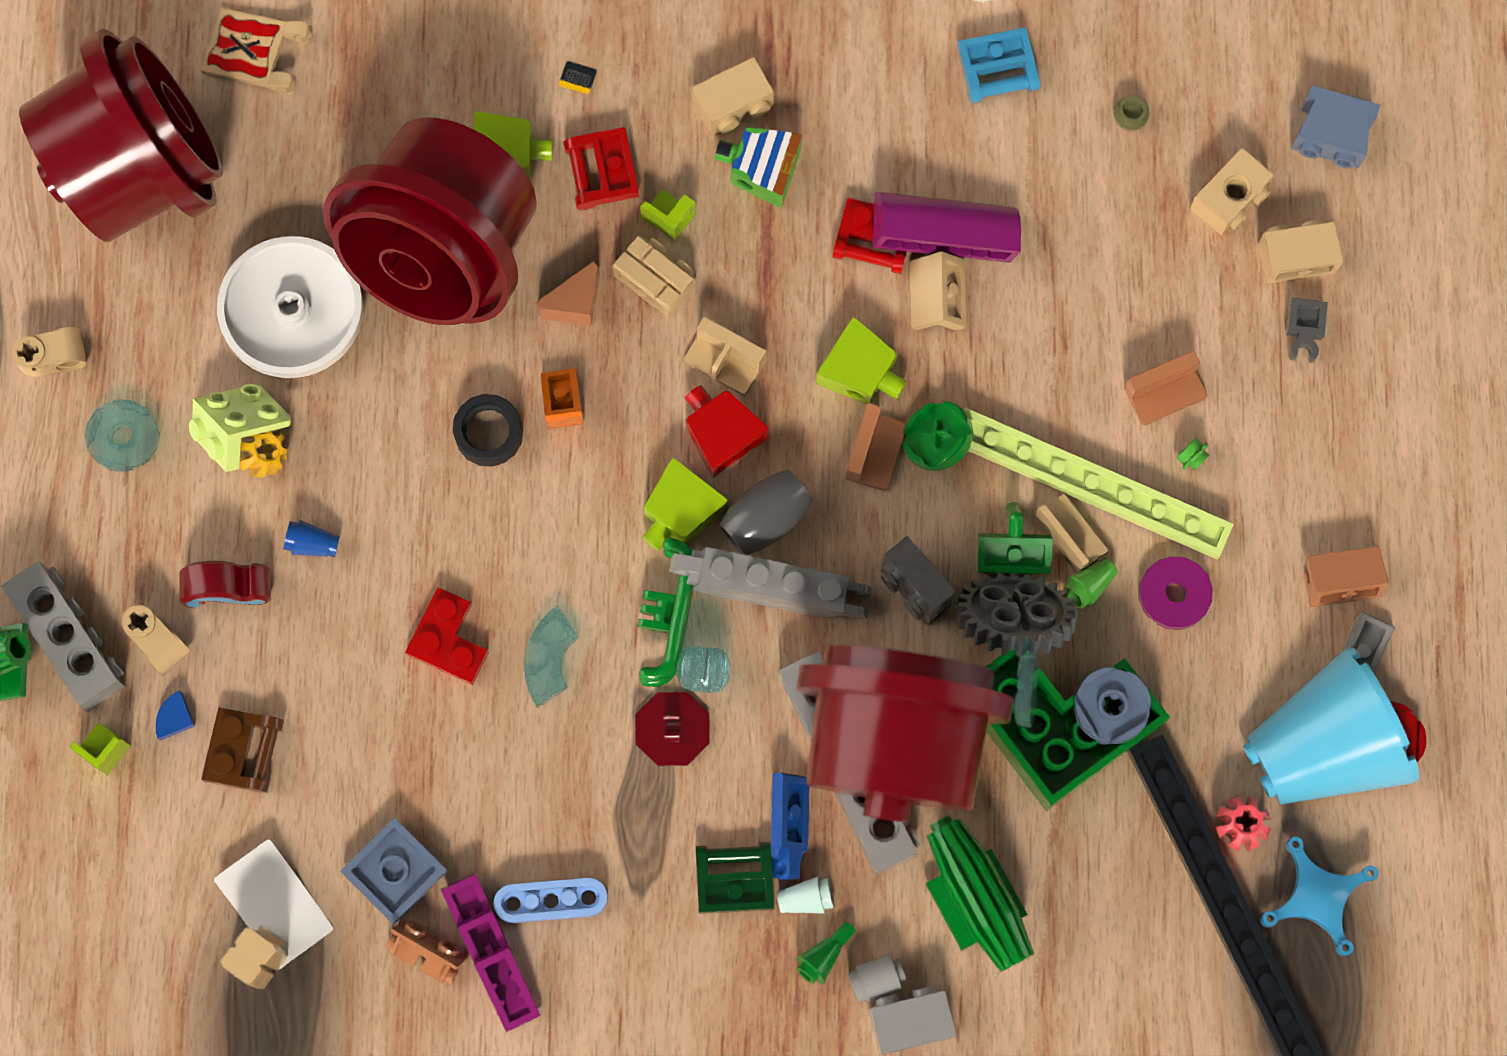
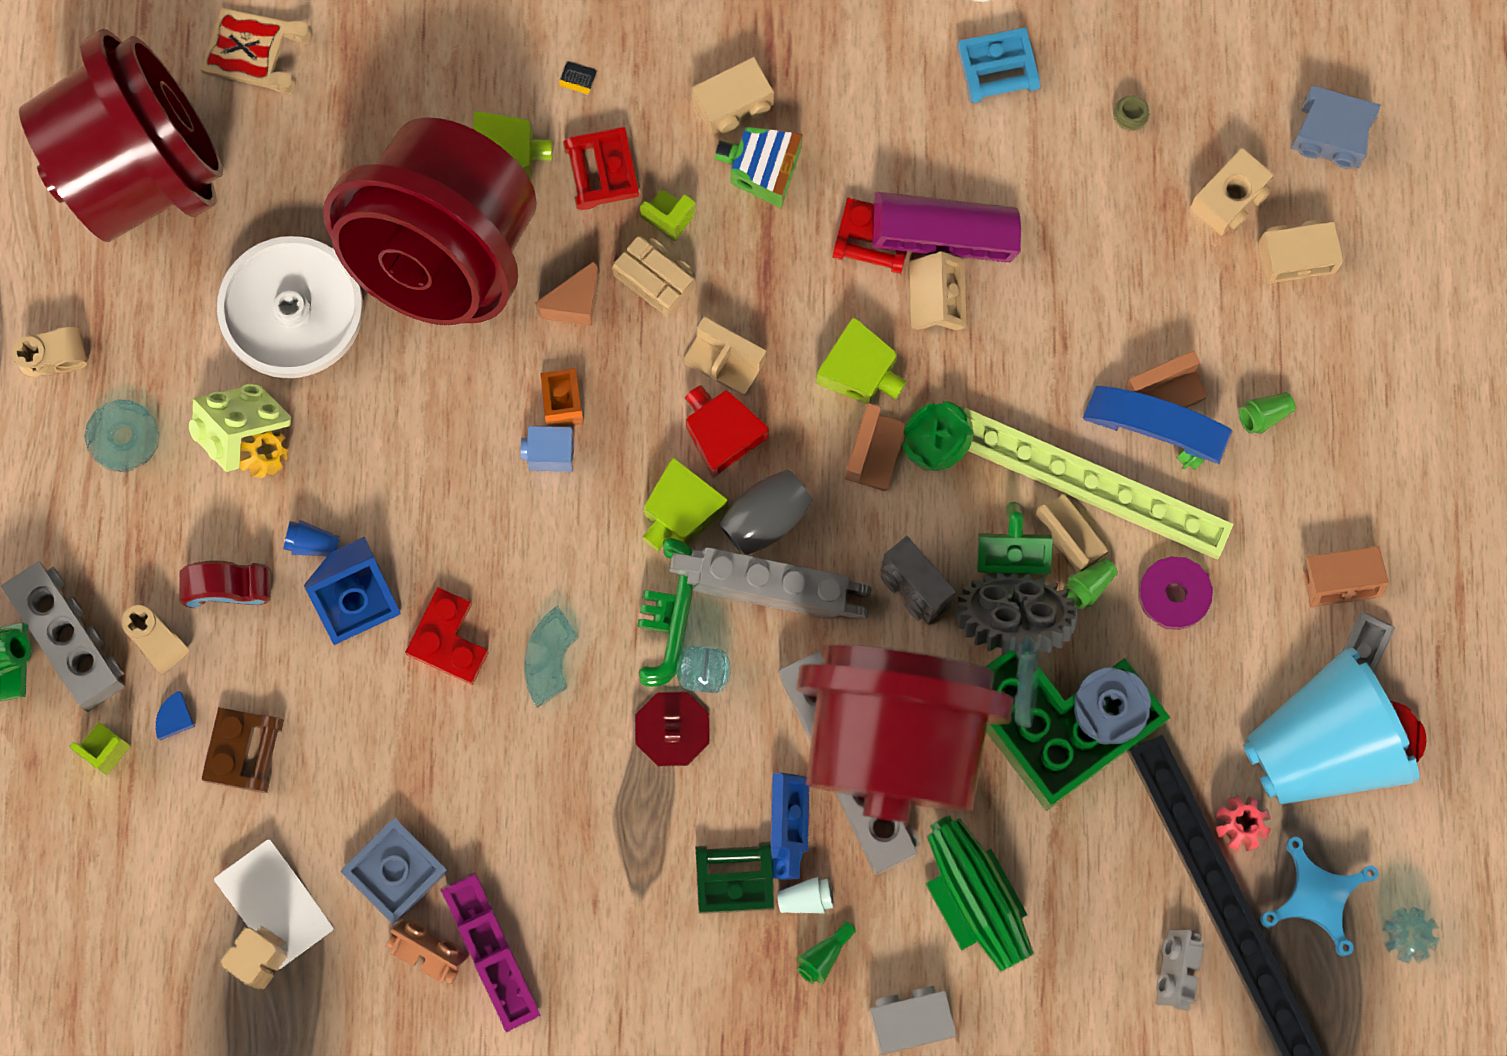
black tyre [452,394,523,467] -> none
light blue plate [494,878,608,923] -> none
light grey brick [847,954,906,1003] -> none
dark grey plate [1286,297,1328,363] -> none
none -> blue slope [304,536,401,645]
none -> medium blue brick [521,426,574,472]
none -> blue slope [1083,386,1233,464]
none -> light grey hinge [1156,930,1204,1011]
none -> bright green cone [1239,392,1296,434]
none -> clear light blue piece [1382,907,1440,964]

